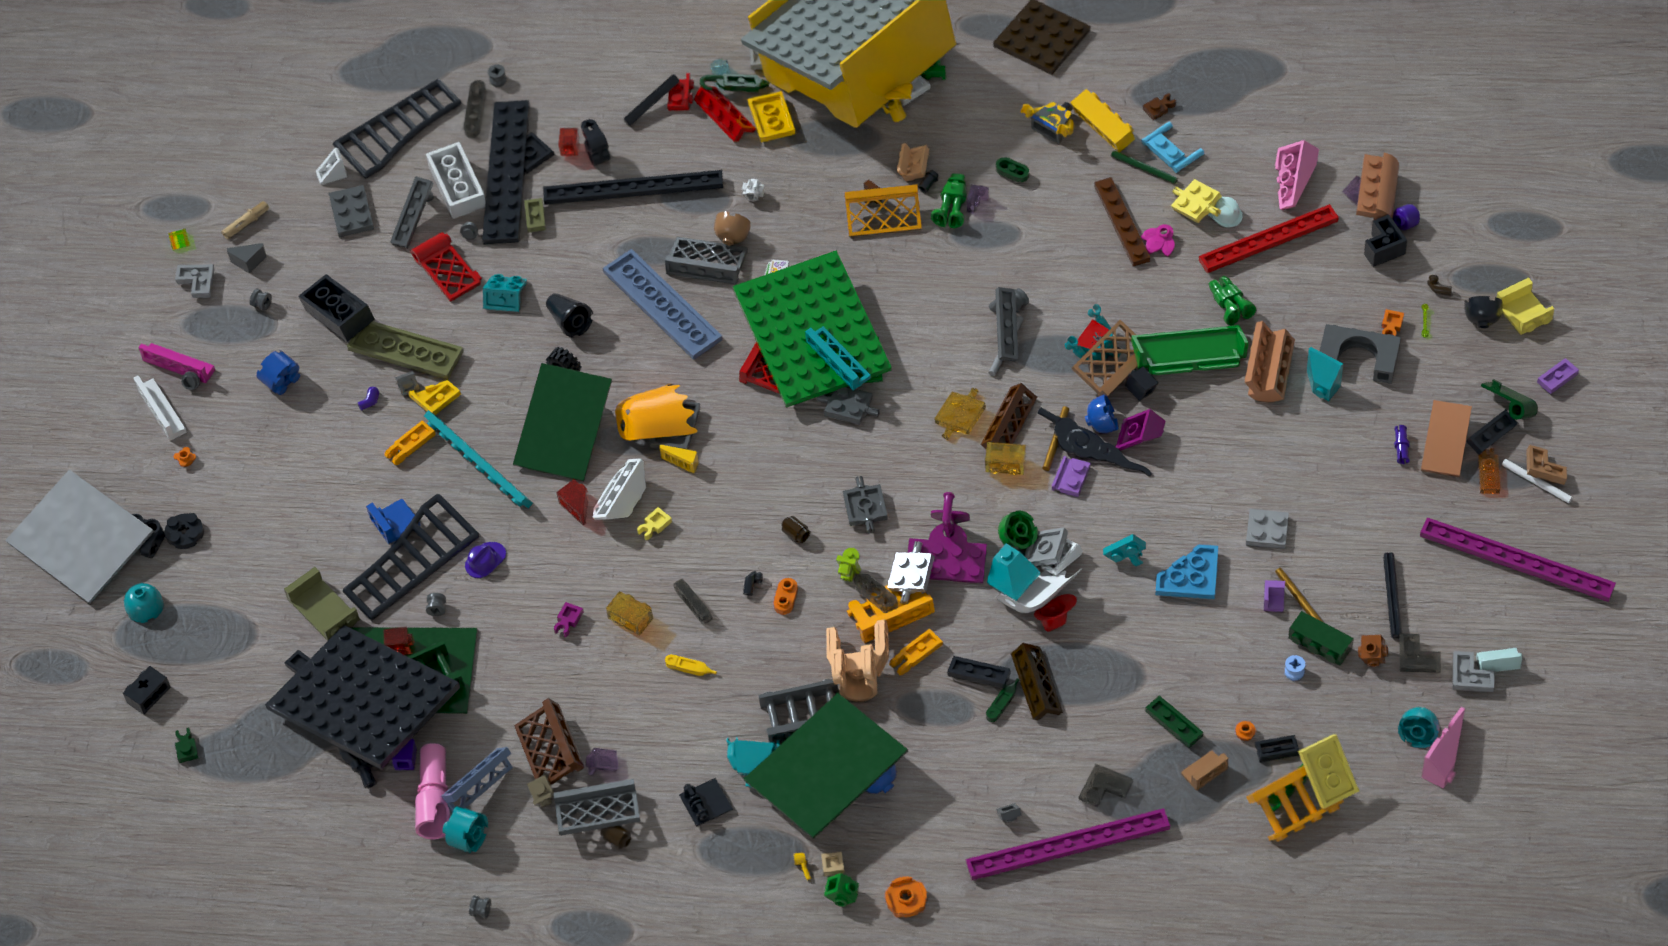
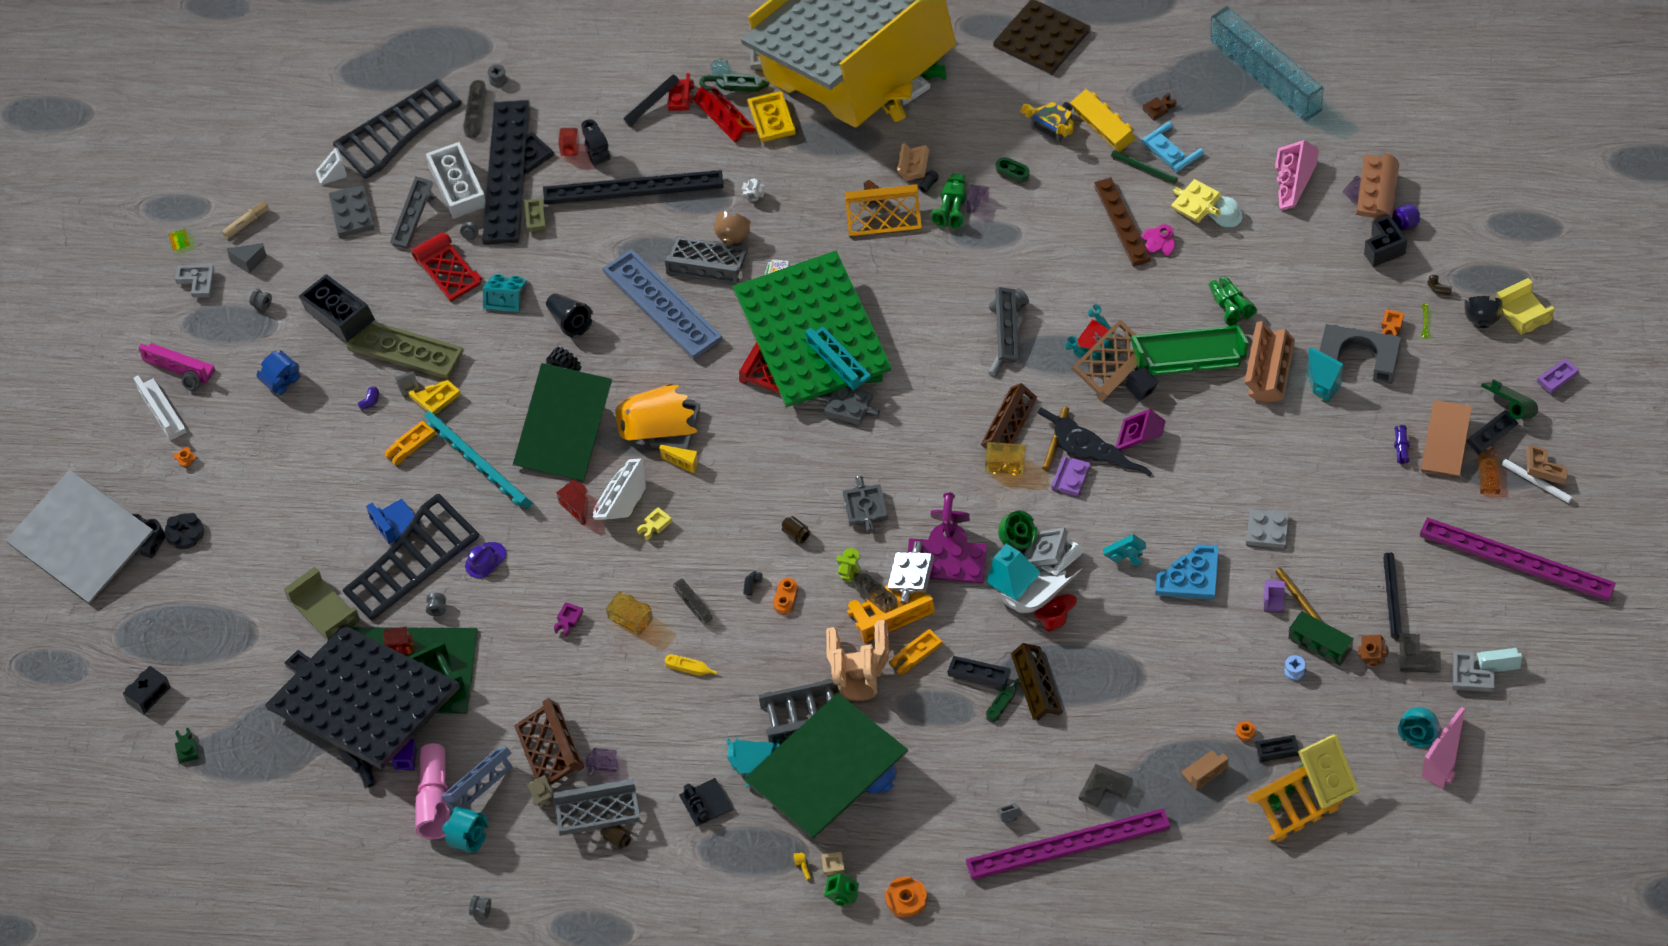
teal cylinder [124,583,164,623] -> none
clear yellow plate [934,387,986,440] -> none
blue cylinder [1085,394,1119,433] -> none
dark green plate [1145,695,1203,748] -> none
red plate [1199,204,1339,273] -> none
none -> clear light blue brick [1210,6,1324,122]

